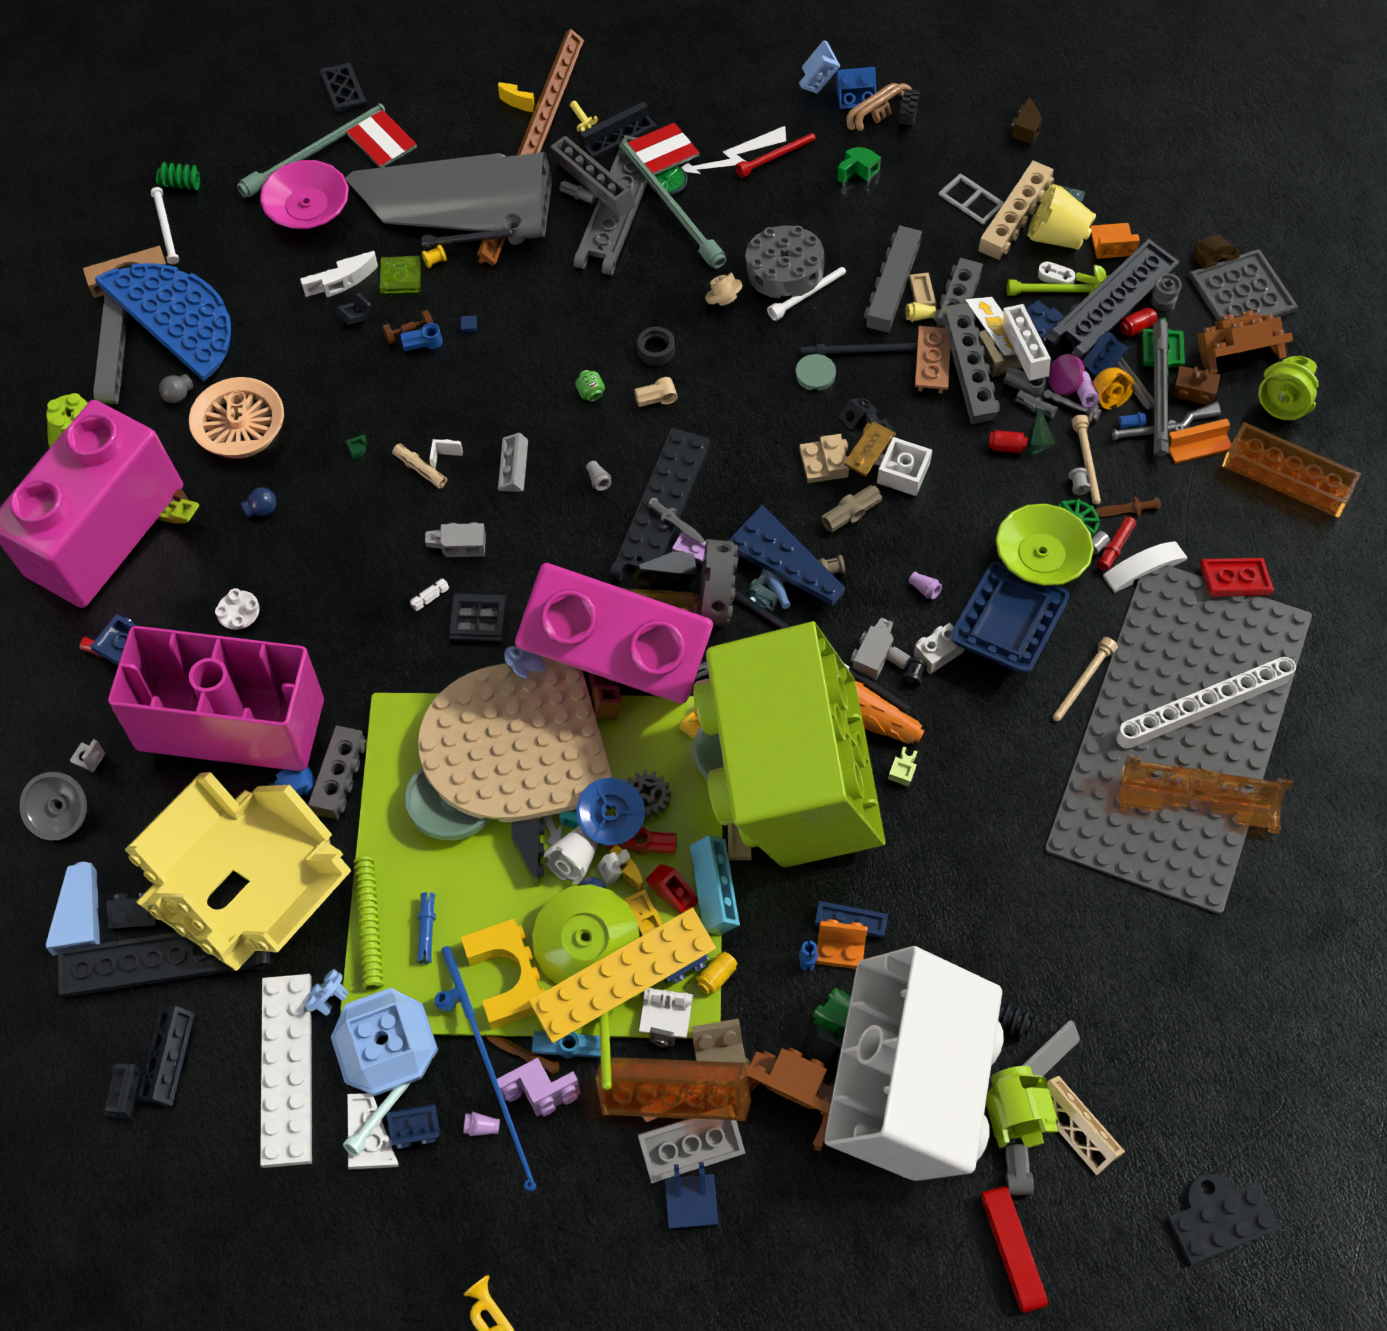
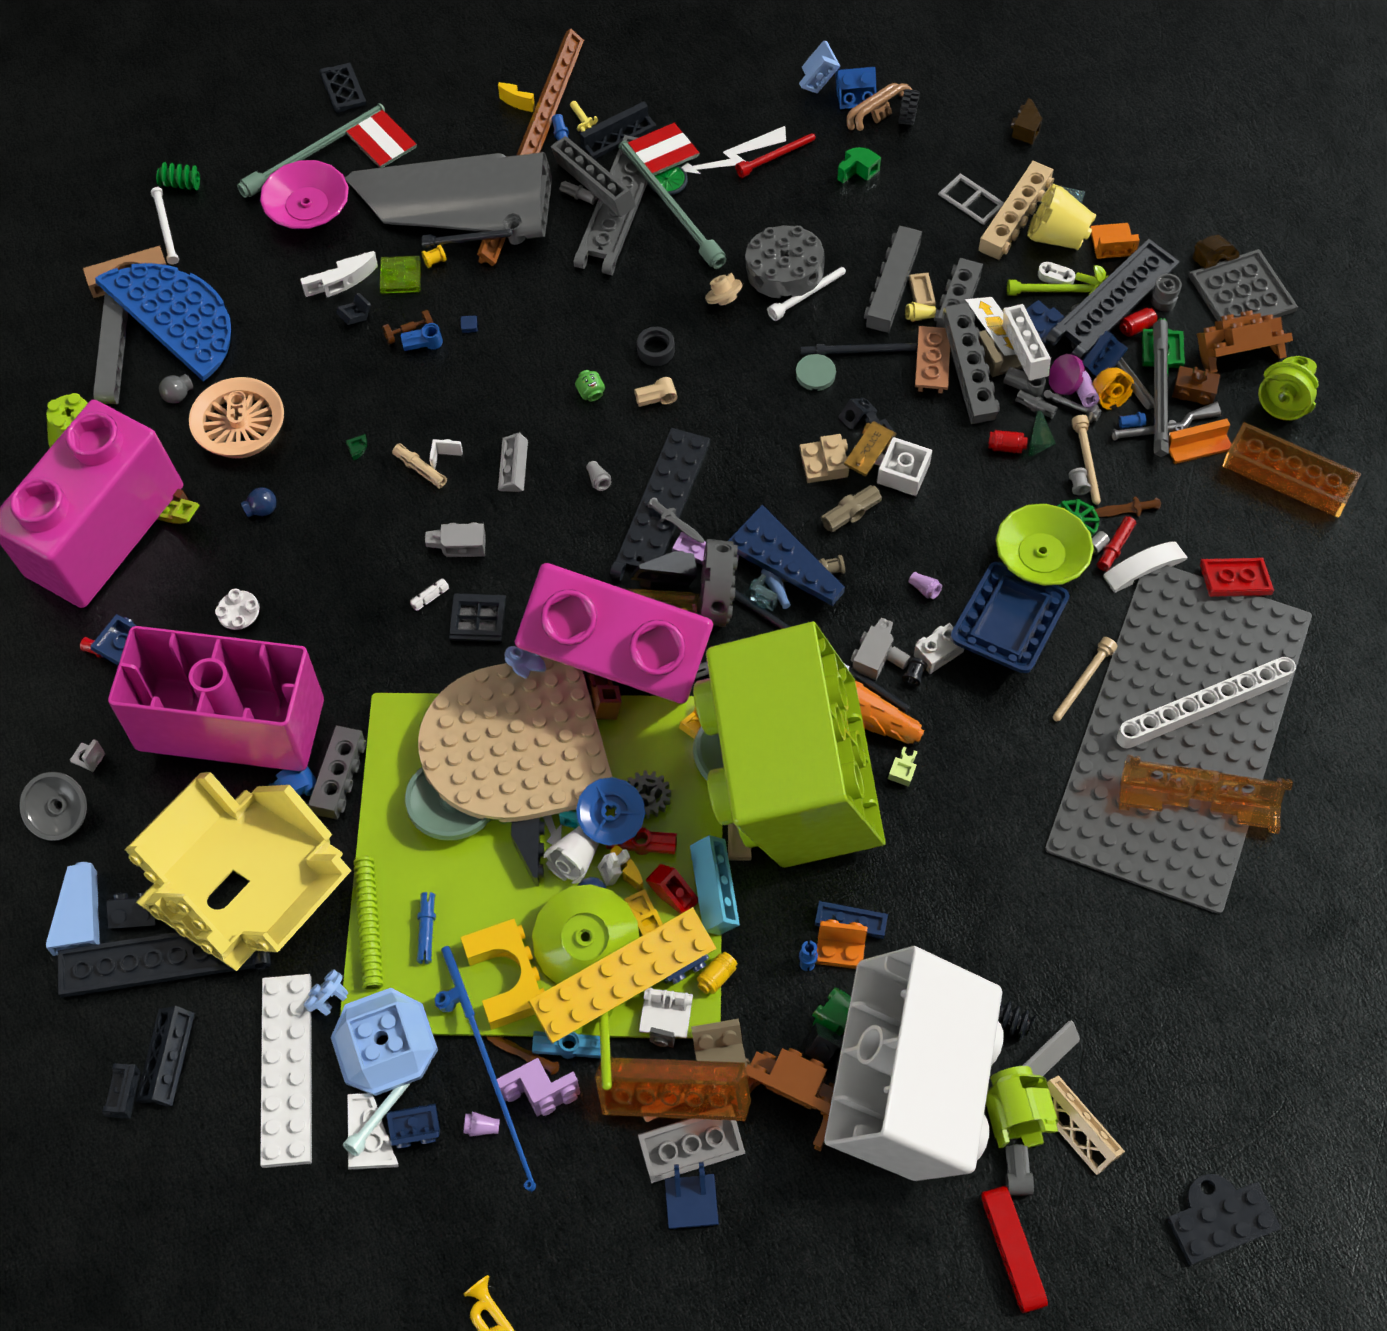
none -> blue pin [551,114,569,141]

